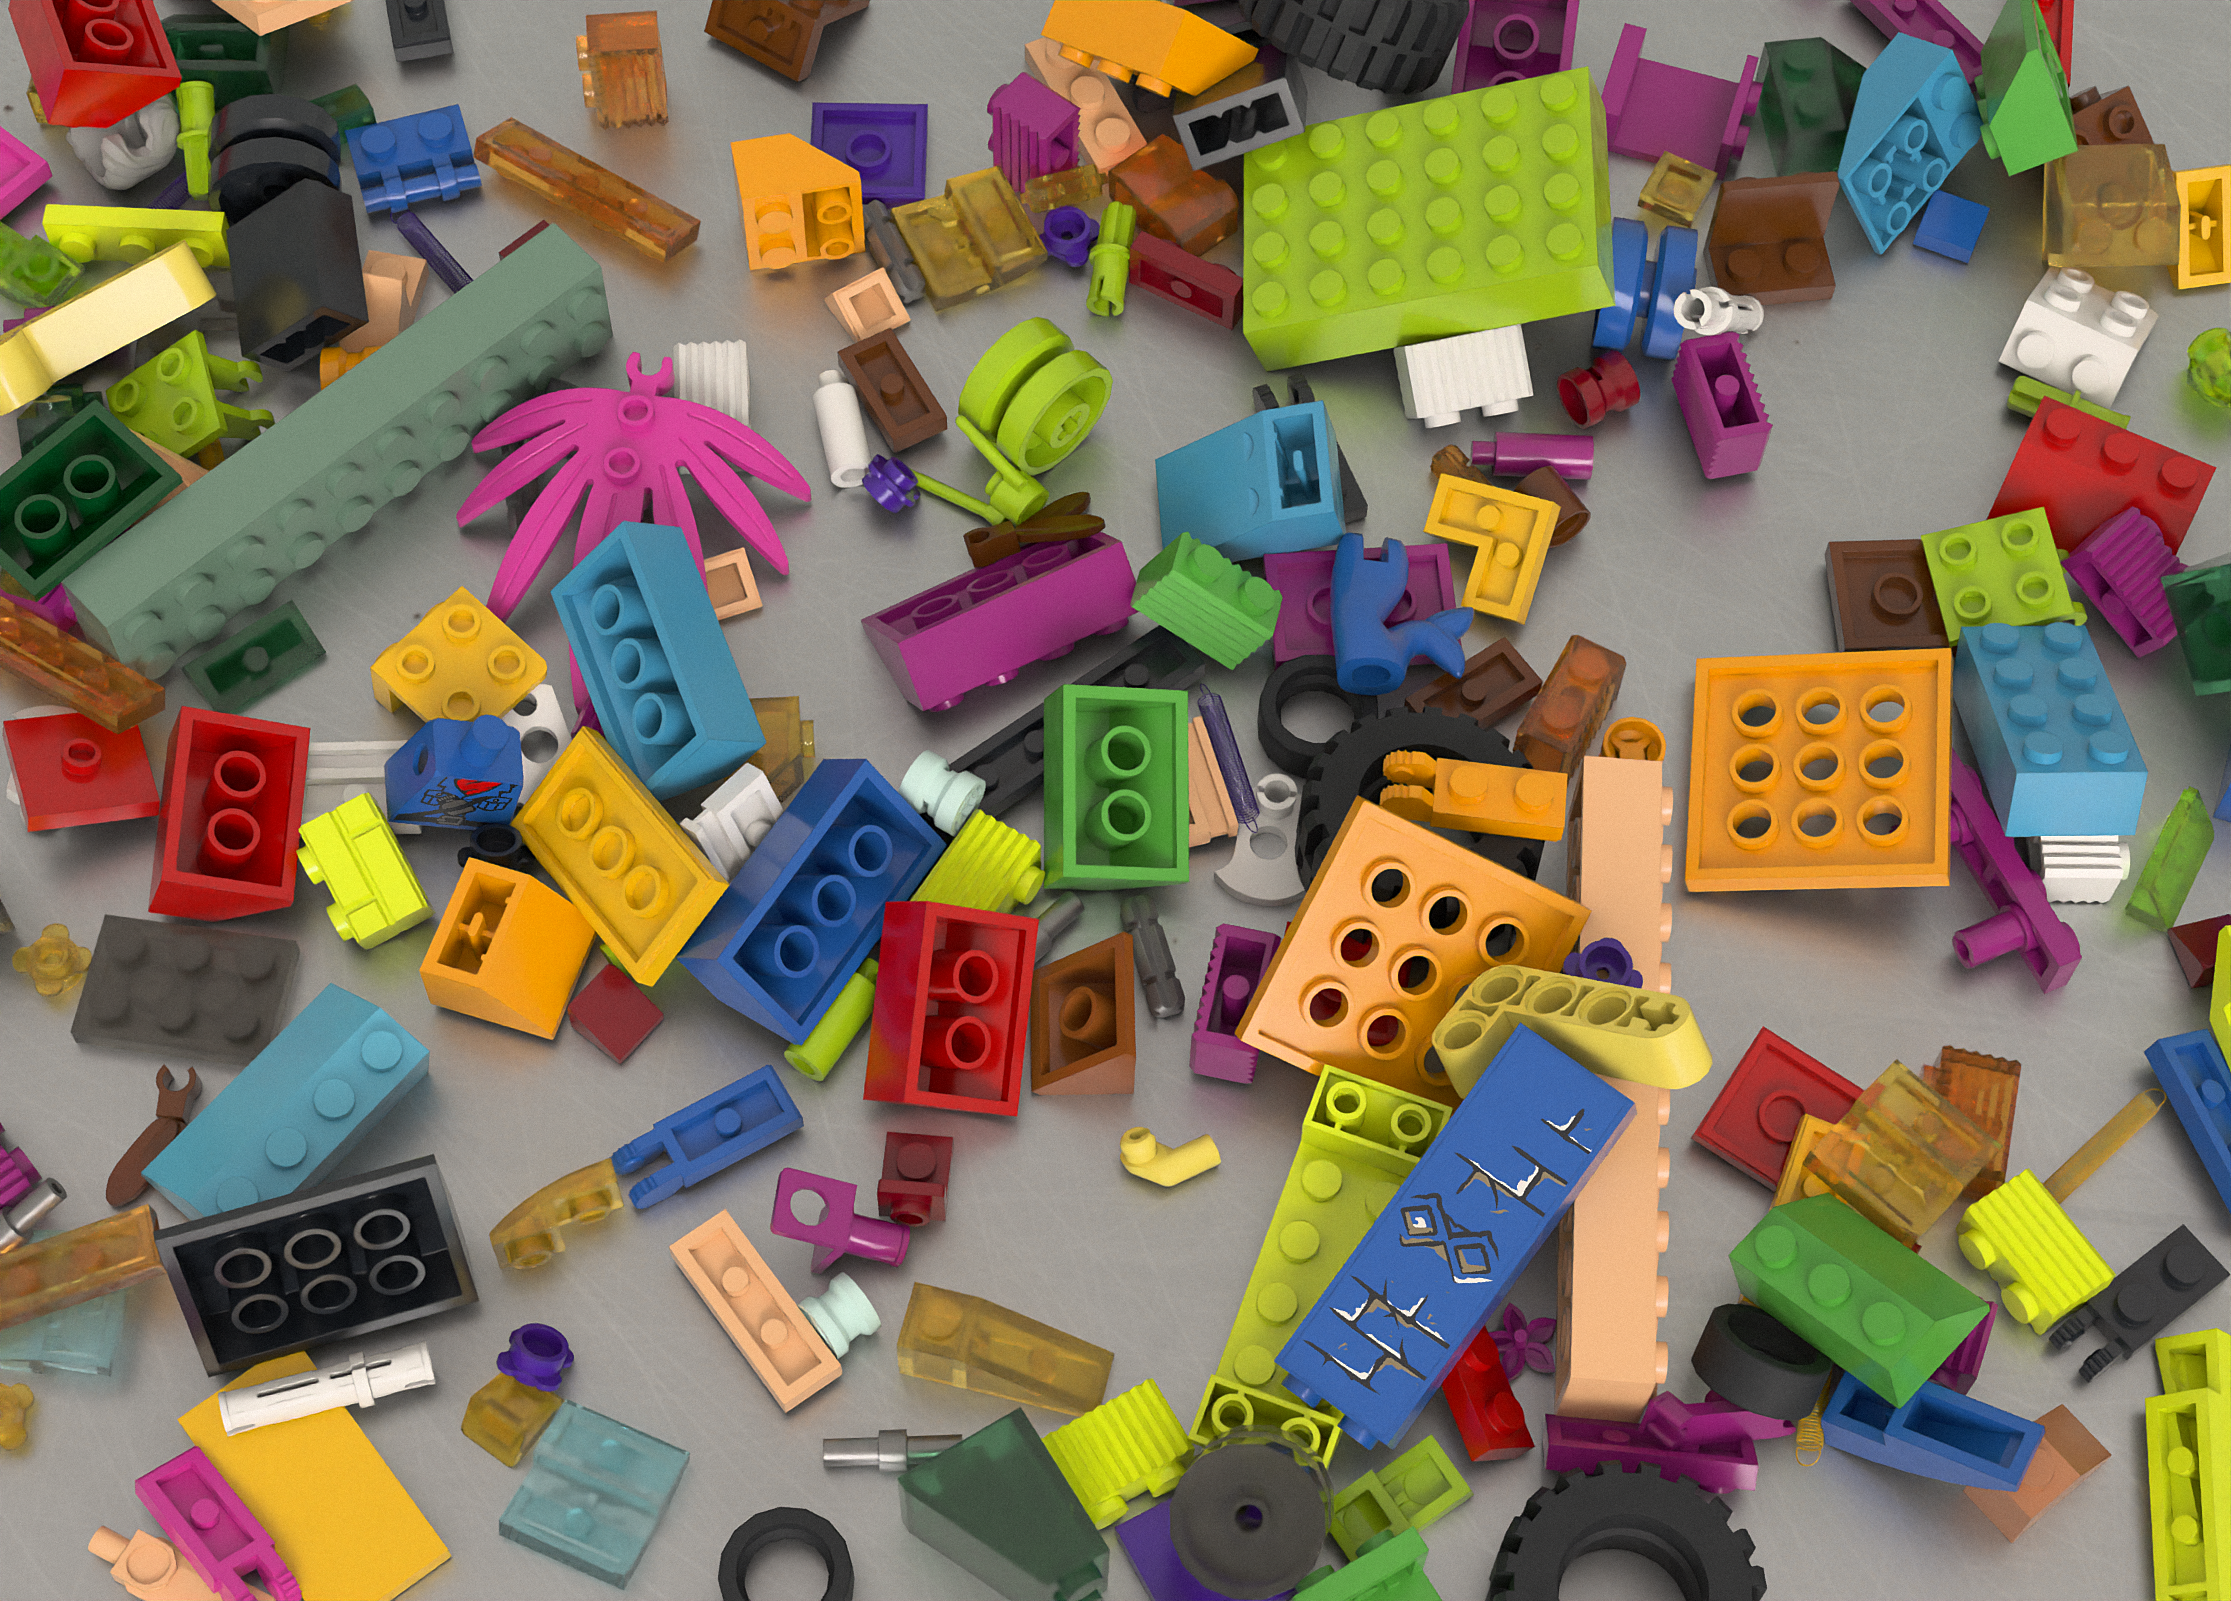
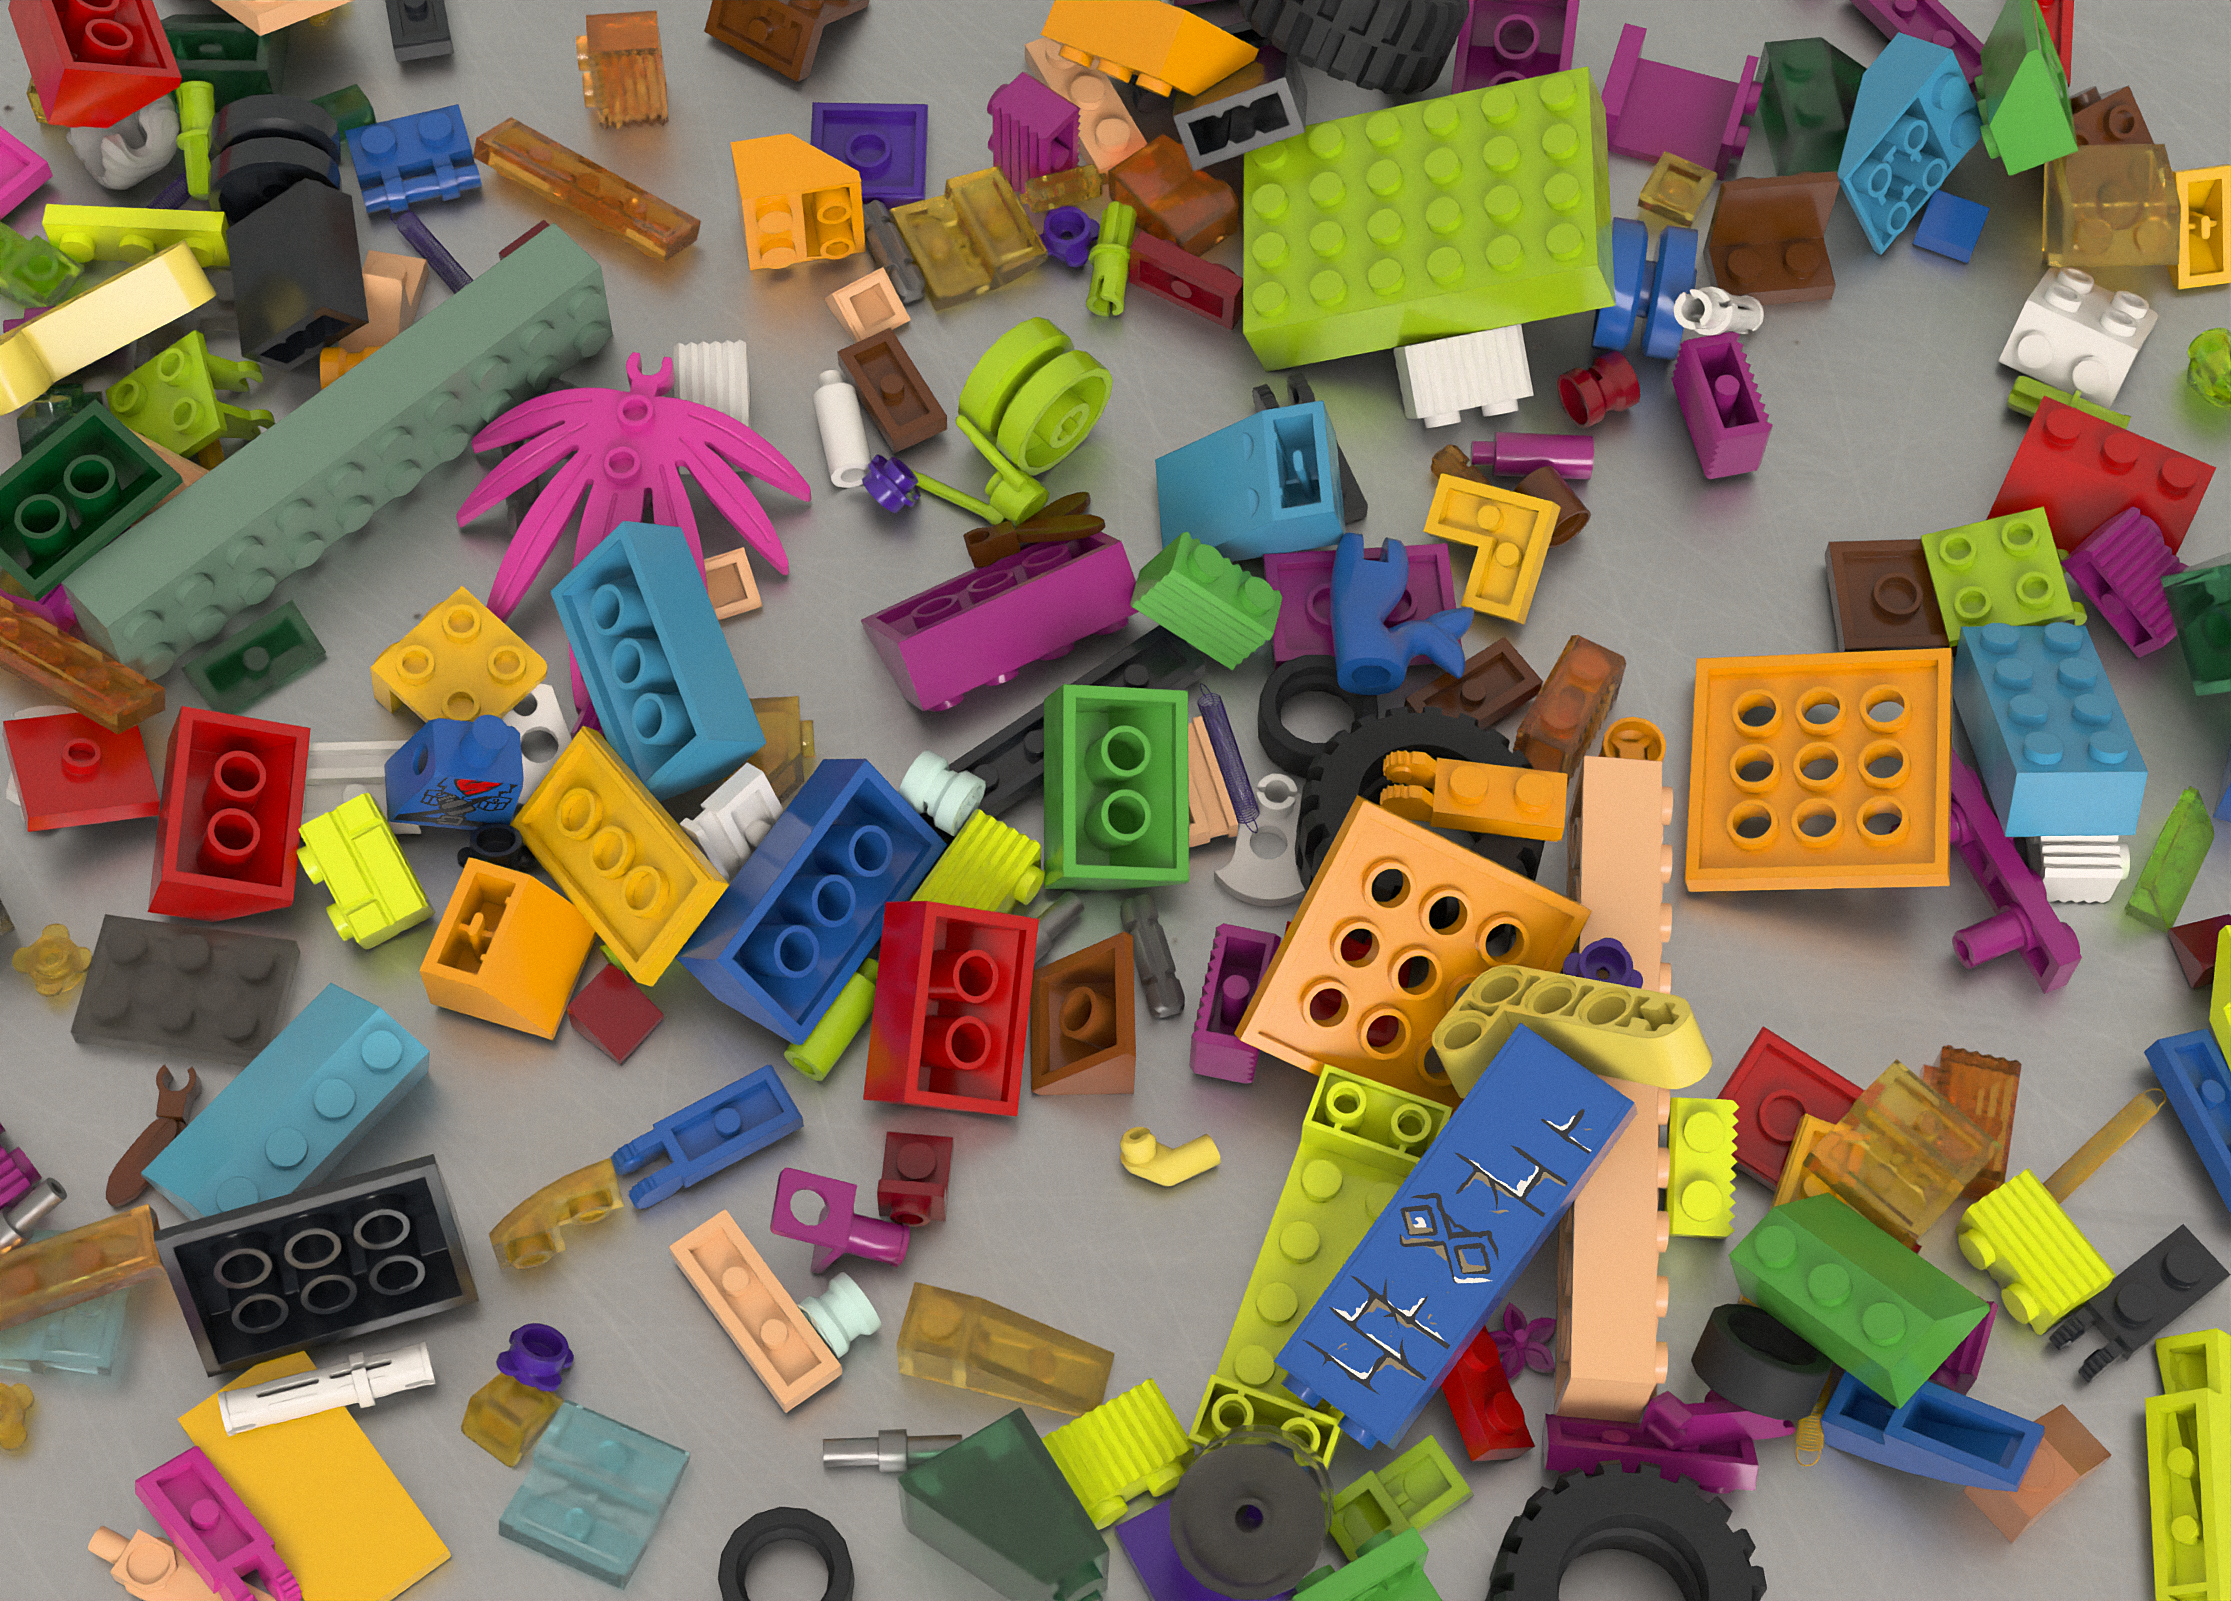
none -> neon yellow brick [1664,1097,1739,1239]

